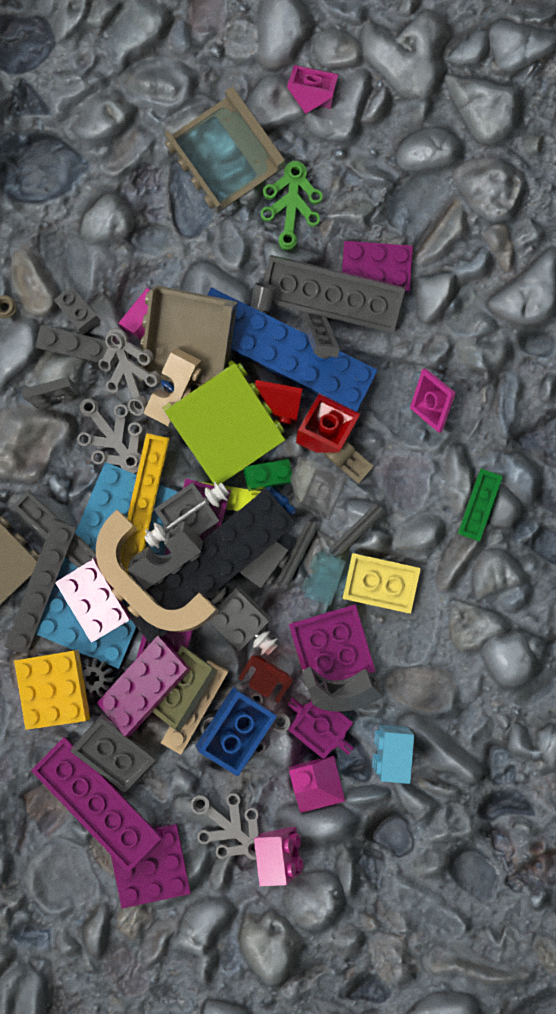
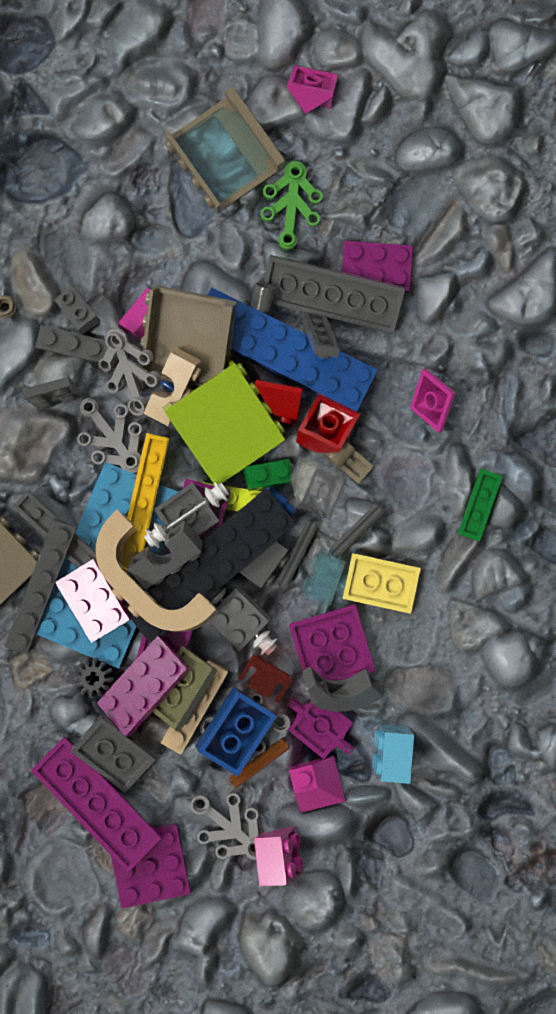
yellow plate [14,650,90,730] -> none
none -> dark orange axle [229,738,290,788]

